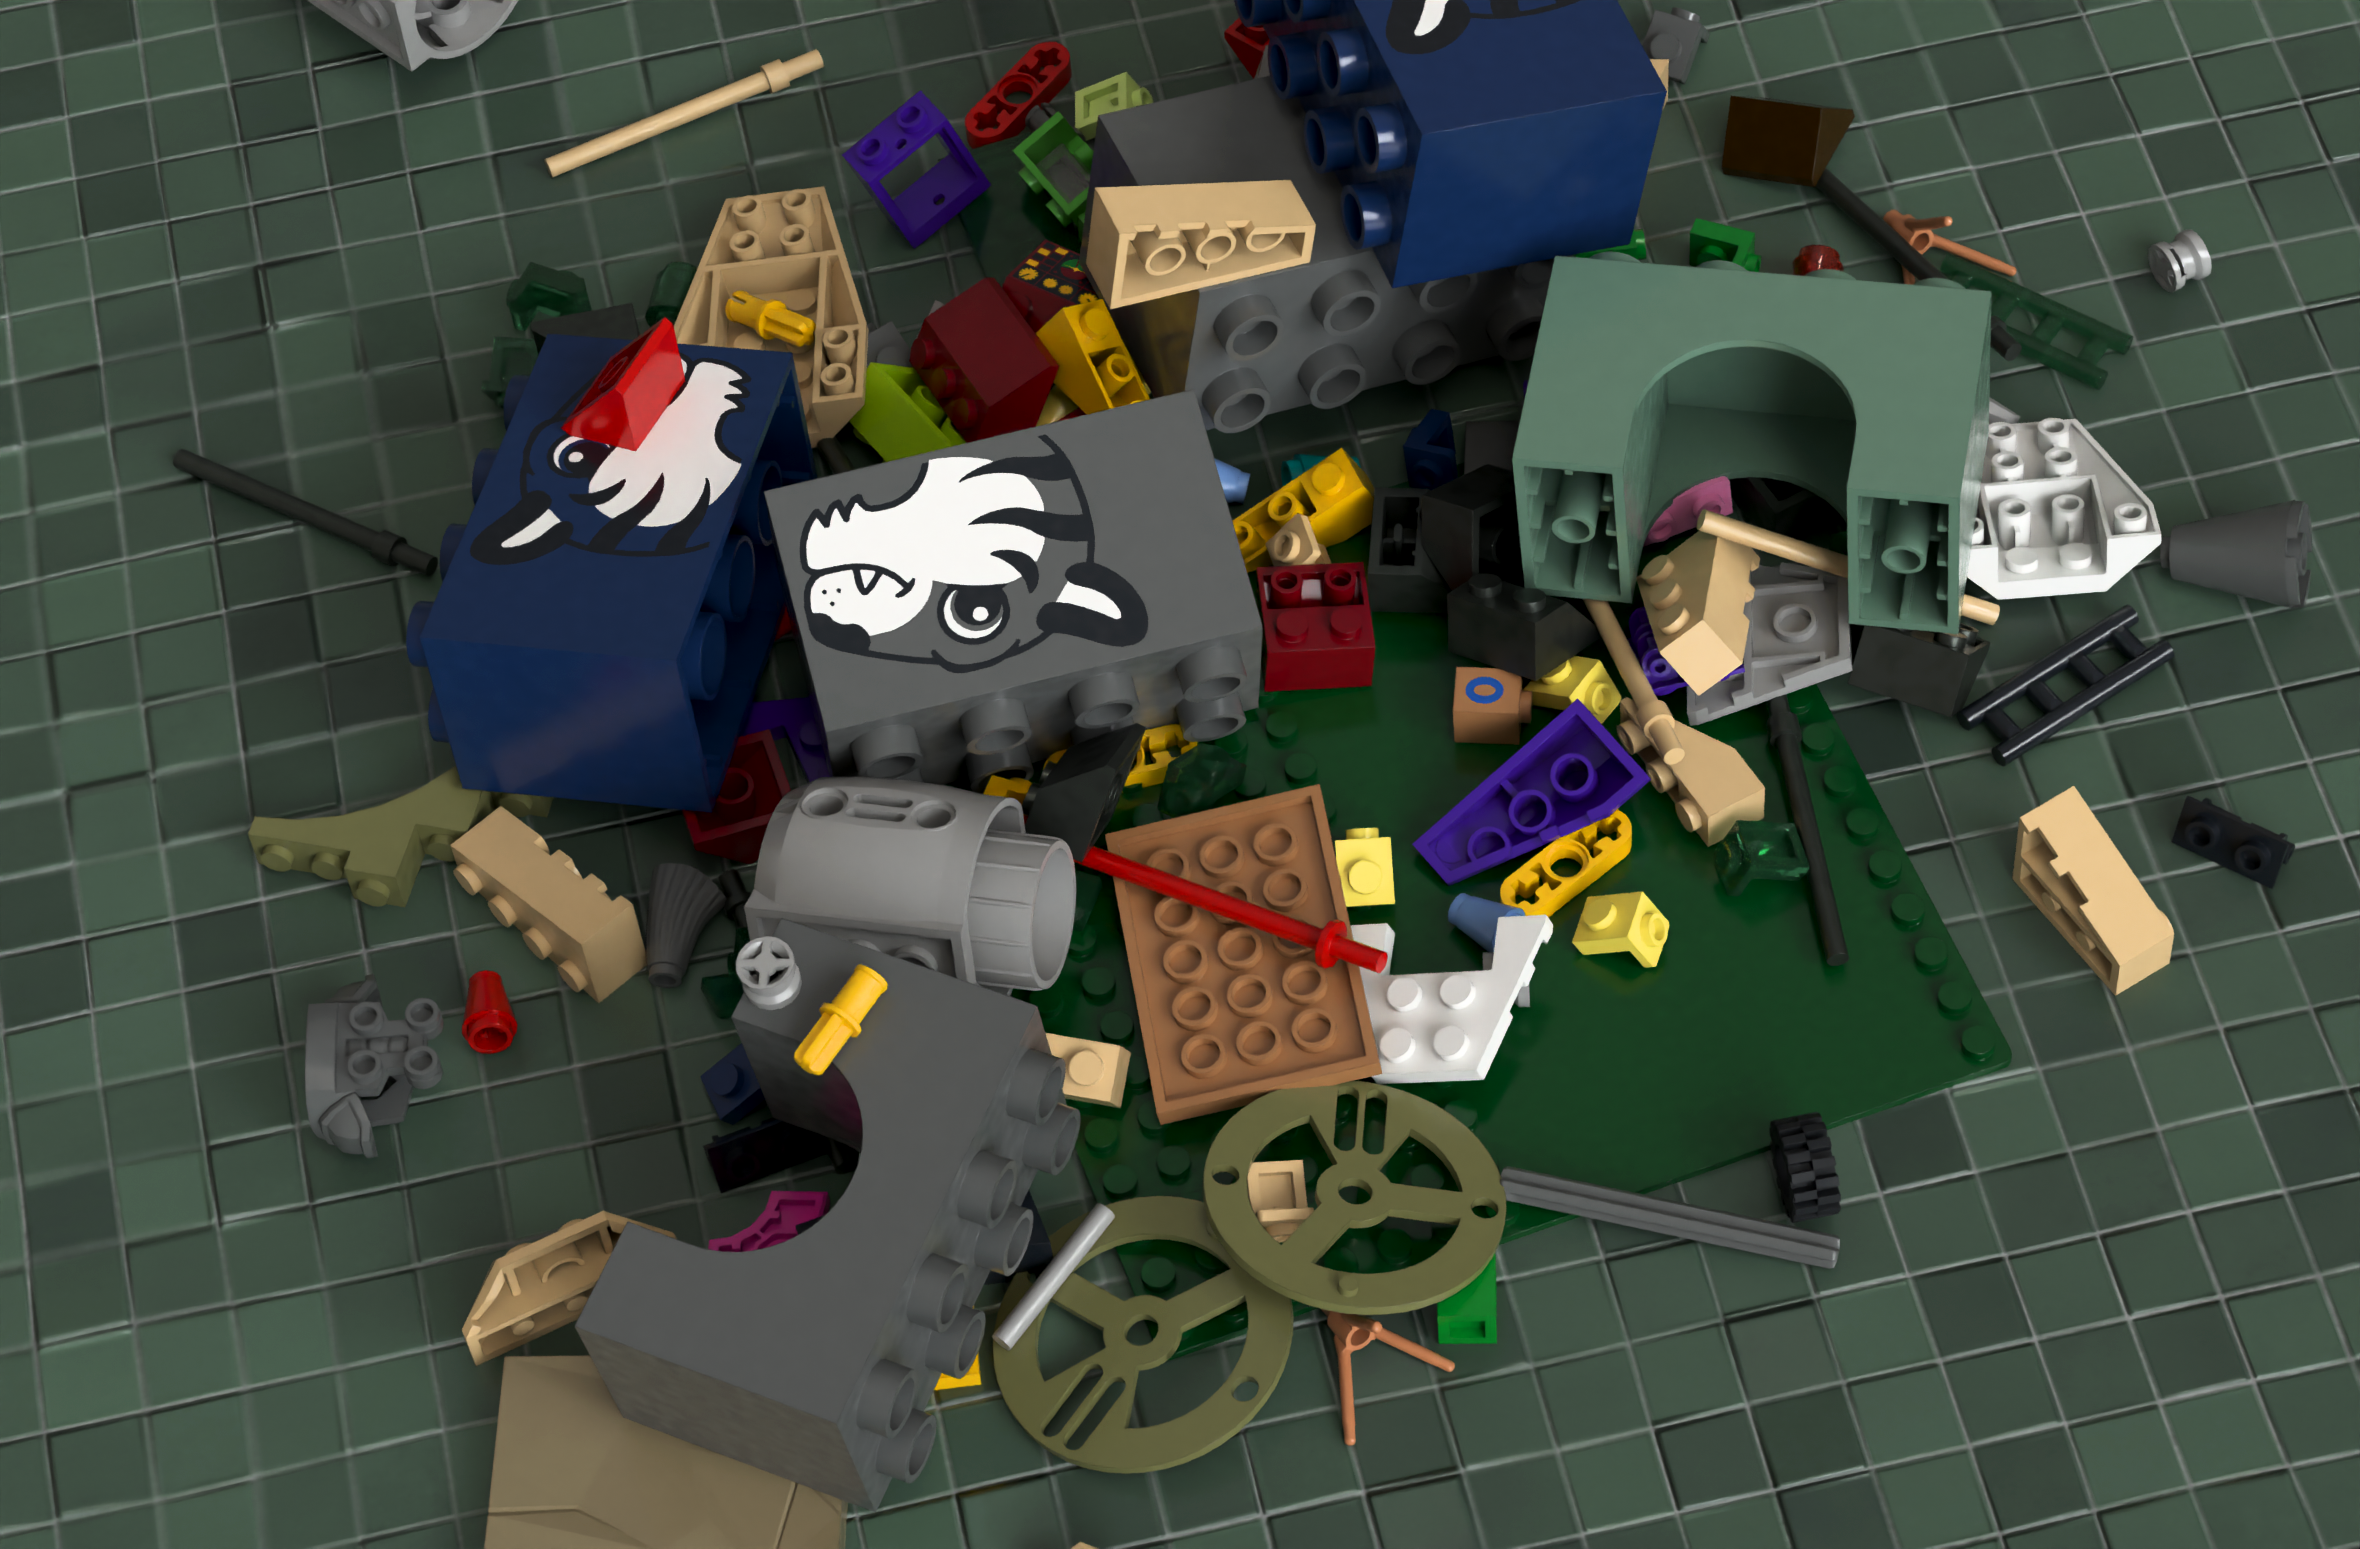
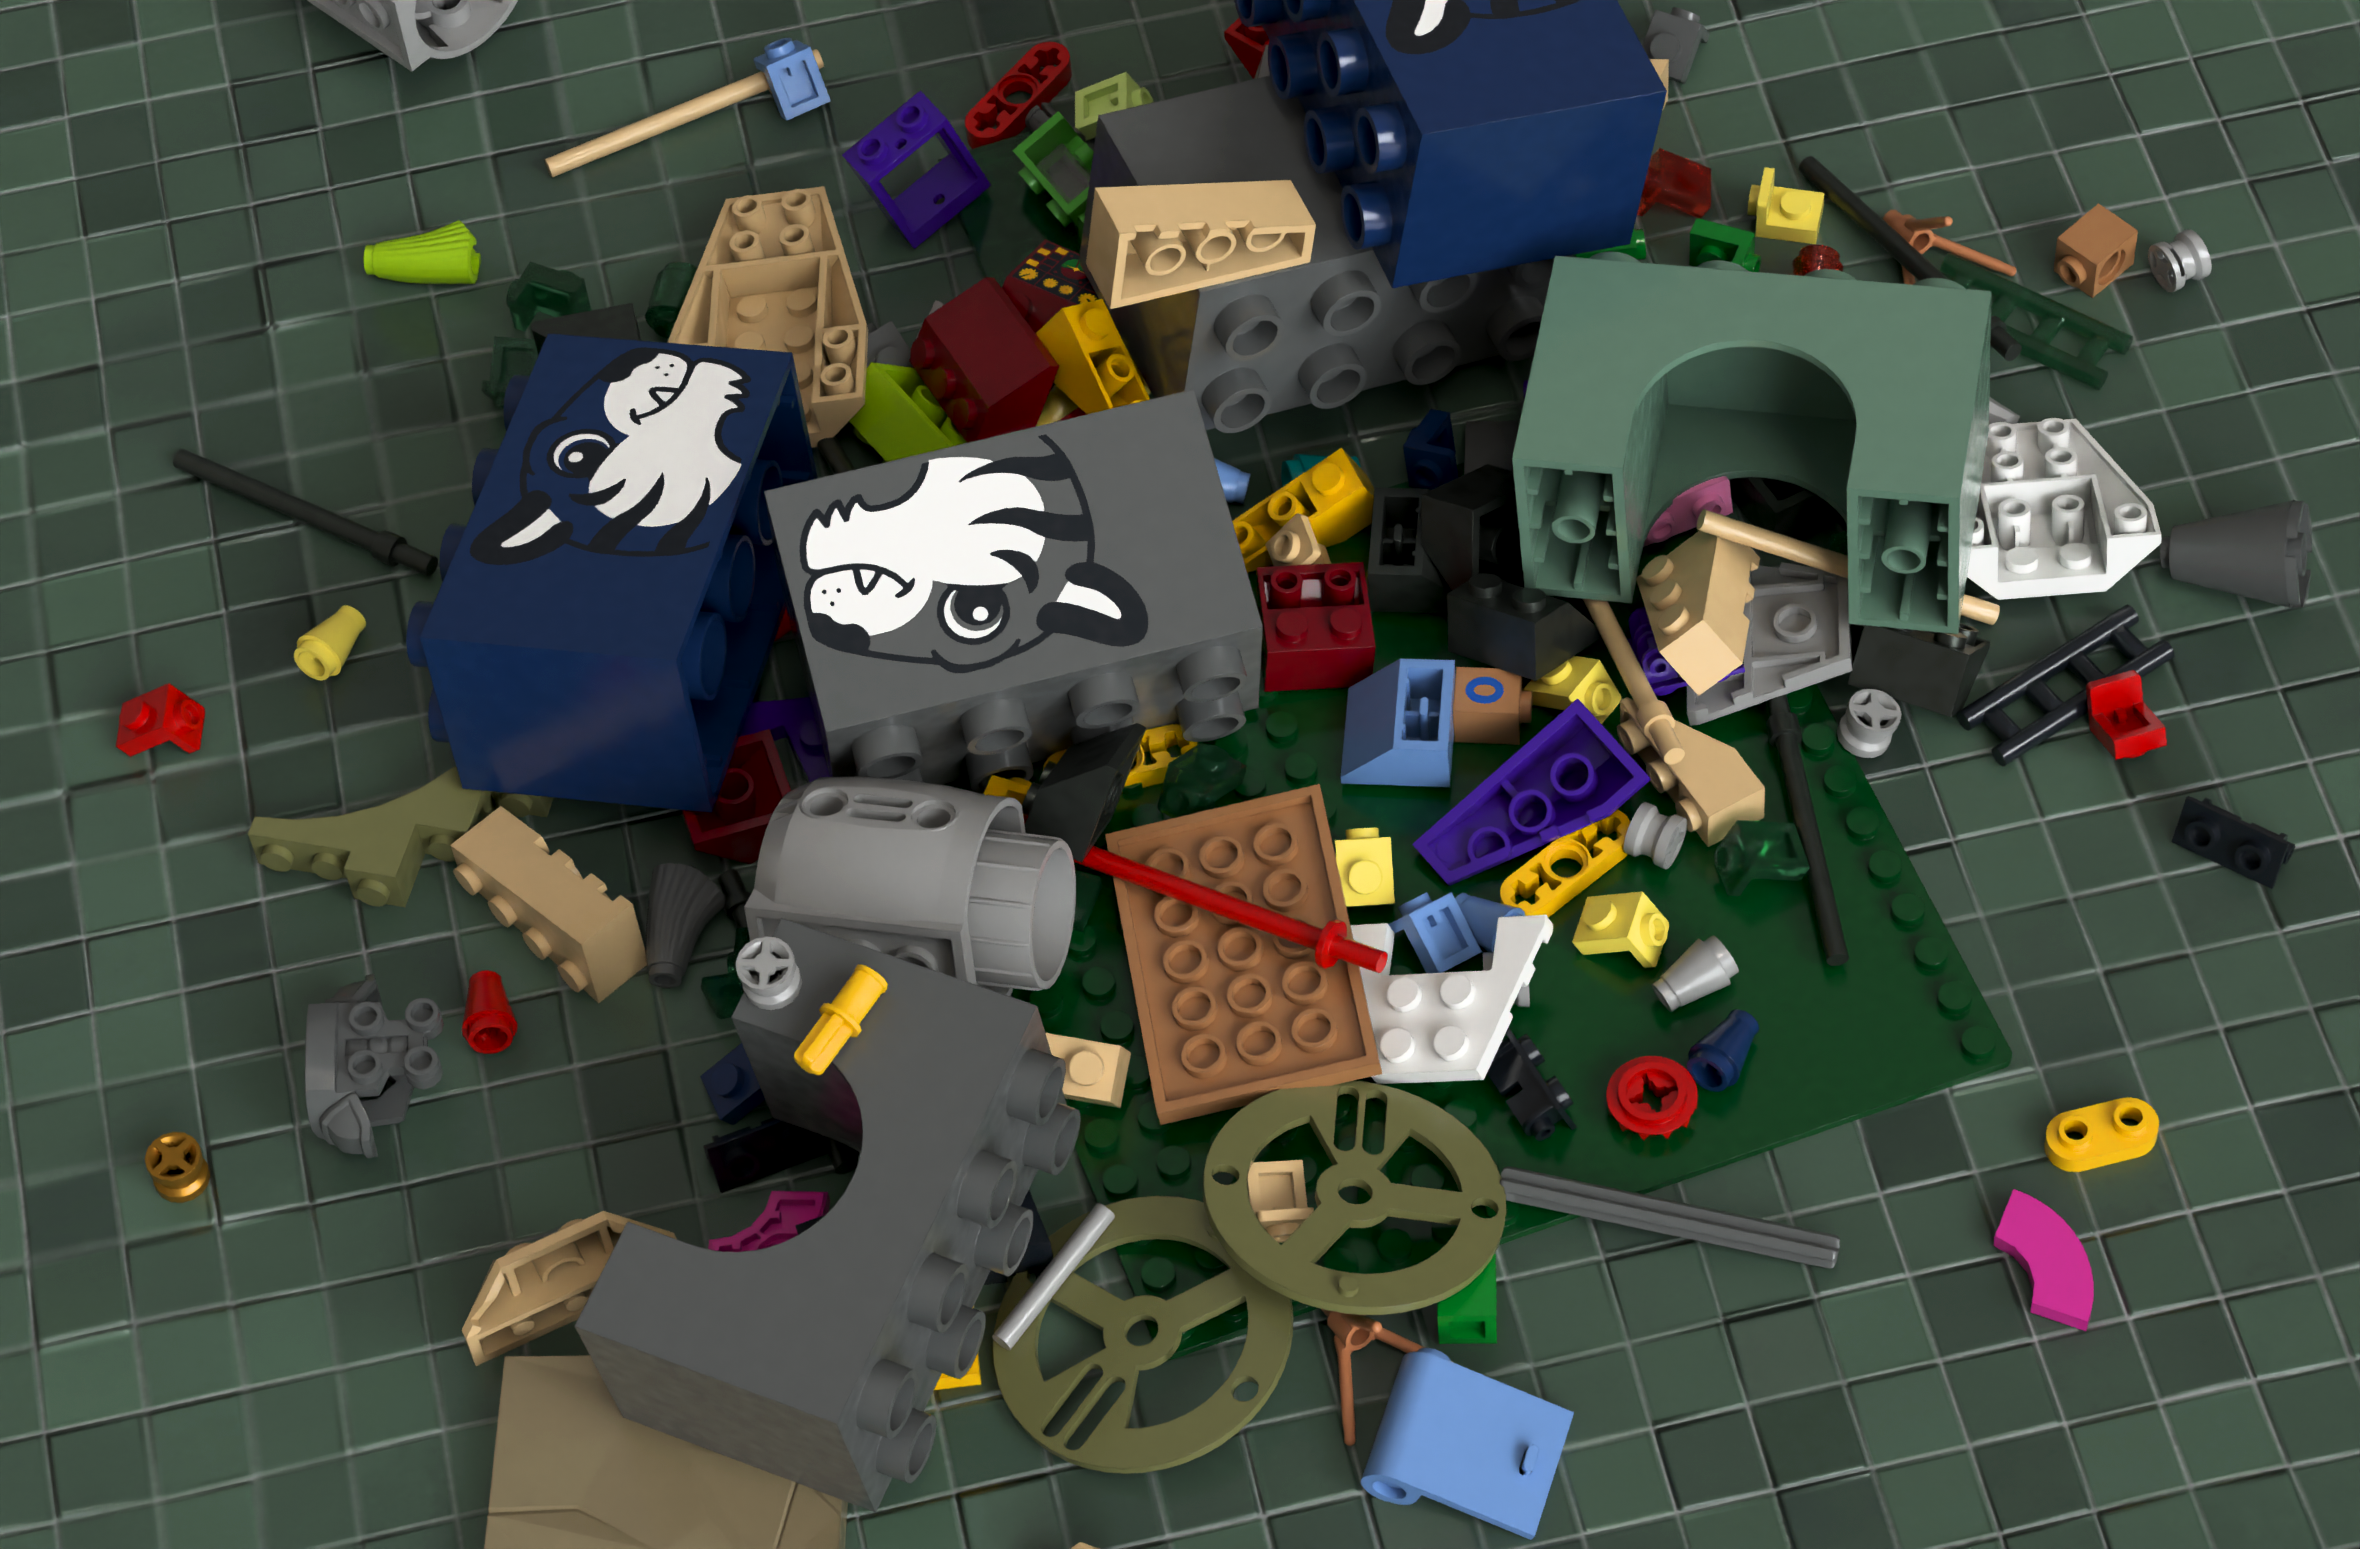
red slope [561,317,685,451] -> none
yellow axle [725,290,816,347] -> none
dark brown slope [1722,96,1855,187] -> none
black tyre [1769,1112,1841,1223] -> none
tan wedge [2012,786,2174,996] -> none
none -> red bracket [116,683,205,757]
none -> pearl gold wheel [145,1132,210,1203]
none -> light yellow cone [294,605,366,681]
none -> lime piece [364,220,481,284]
none -> medium blue bracket [753,38,831,121]
none -> medium blue slope [1340,658,1456,787]
none -> medium blue door [1361,1348,1574,1540]
none -> medium blue bracket [1388,892,1482,973]
none -> black hinge [1487,1027,1577,1141]
none -> red gear [1606,1056,1698,1141]
none -> light grey wheel [1623,802,1687,870]
none -> clear red bracket [1637,148,1711,219]
none -> light grey cone [1652,935,1739,1012]
none -> dark blue cone [1687,1009,1759,1092]
none -> light yellow bracket [1747,167,1825,244]
none -> light grey wheel [1837,689,1902,758]
none -> dark pink tile [1993,1189,2094,1331]
none -> yellow plate [2044,1097,2159,1172]
none -> medium nougat brick [2054,203,2138,298]
none -> red bracket [2086,670,2167,760]

